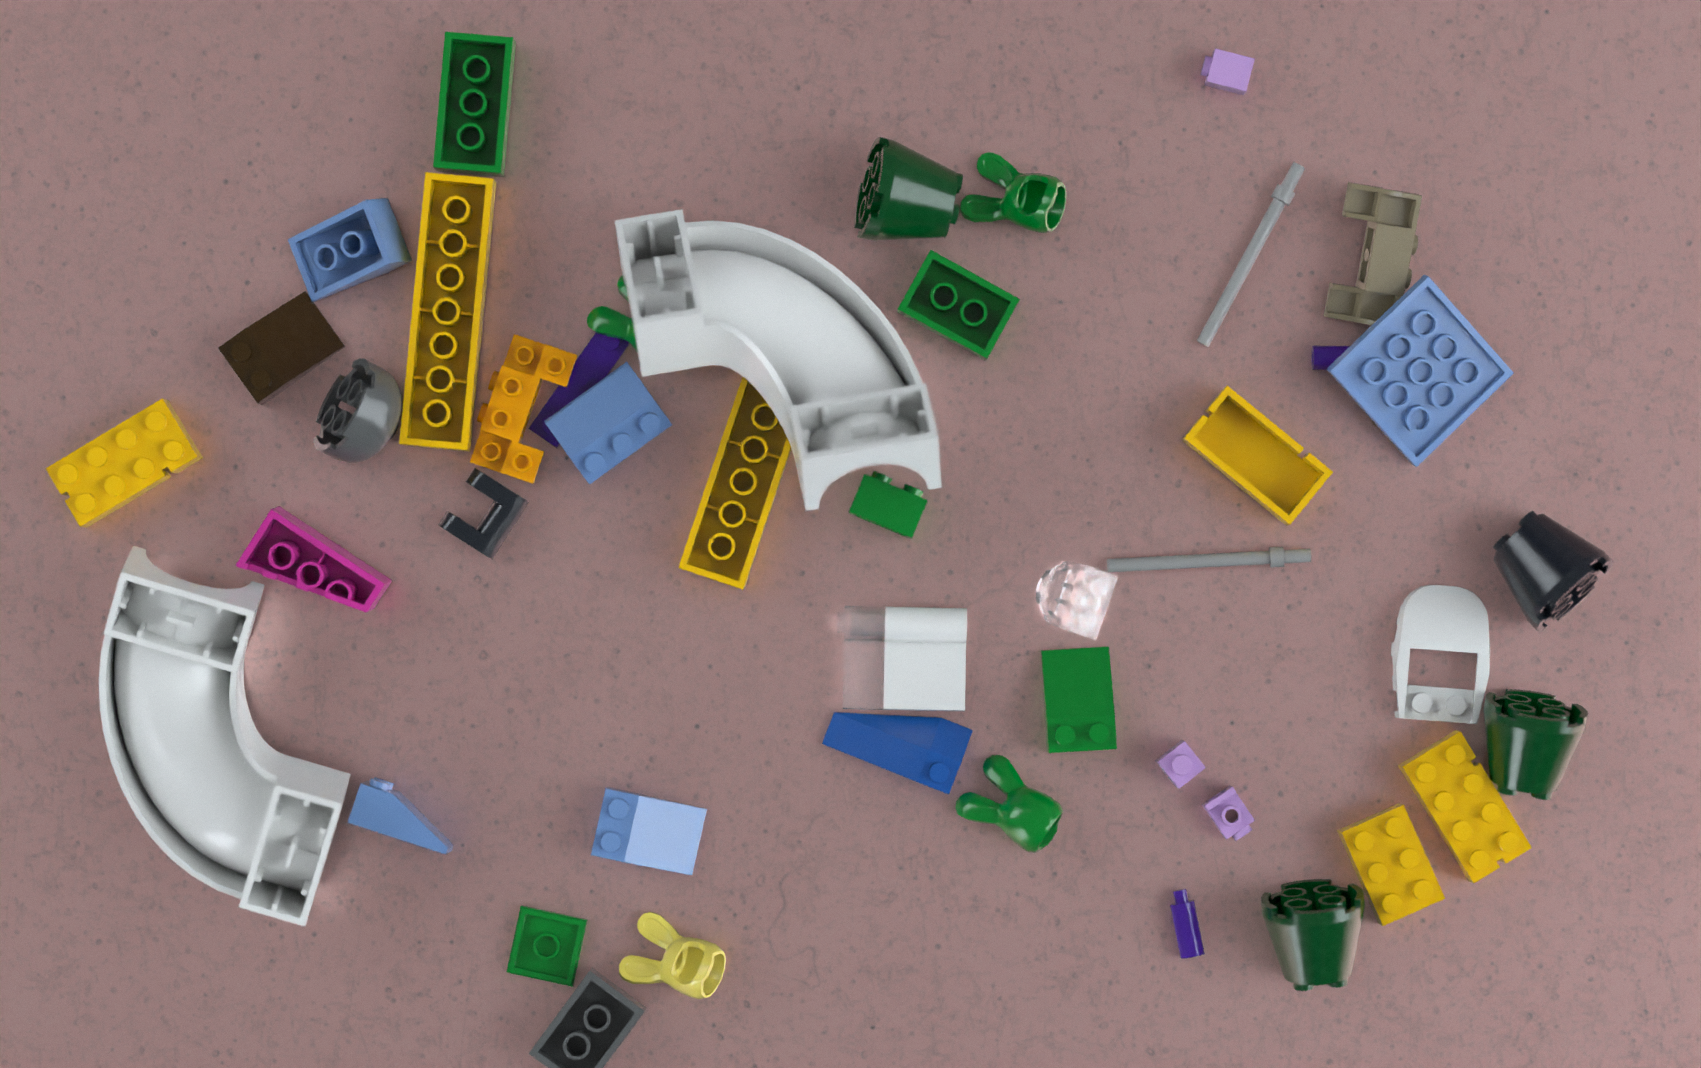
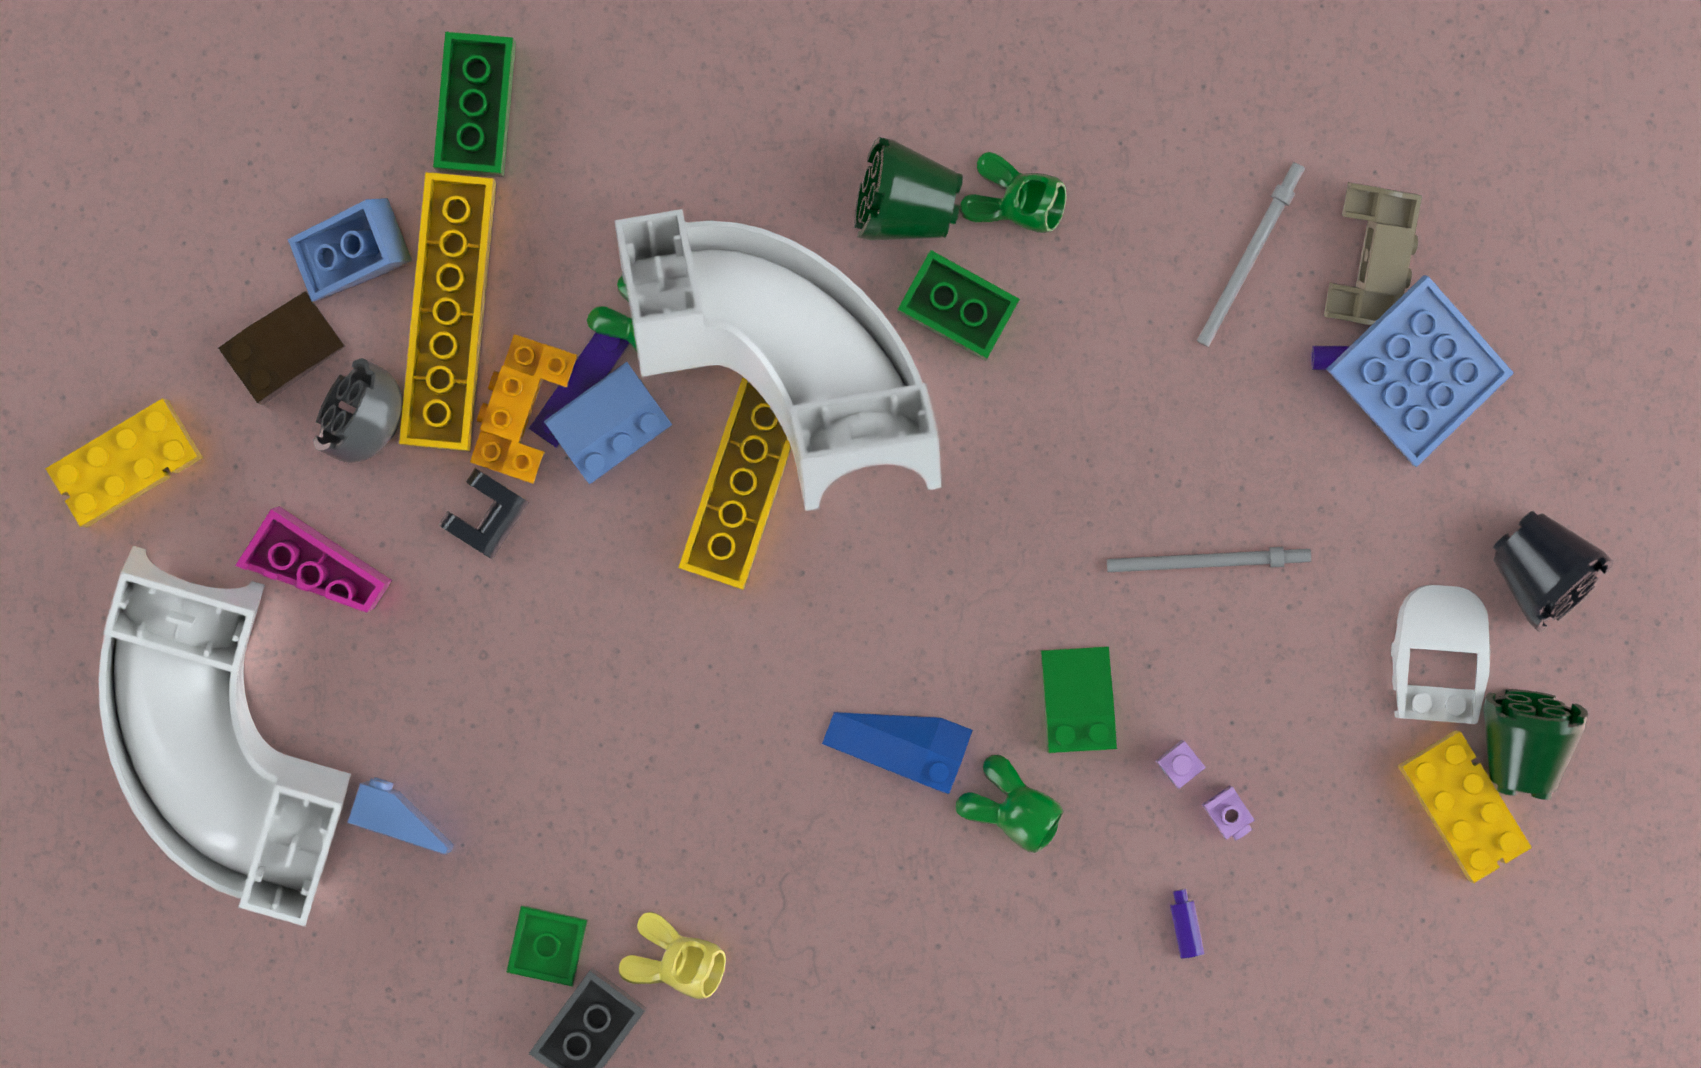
slope [591,787,707,875] -> none
white door [837,606,967,712] -> none
green brick [849,471,928,539] -> none
clear slope [1036,561,1118,640] -> none
yellow piece [1182,385,1333,526] -> none
lavender brick [1201,48,1255,95] -> none
dark green cone [1261,879,1365,991] -> none
yellow brick [1337,803,1445,926] -> none

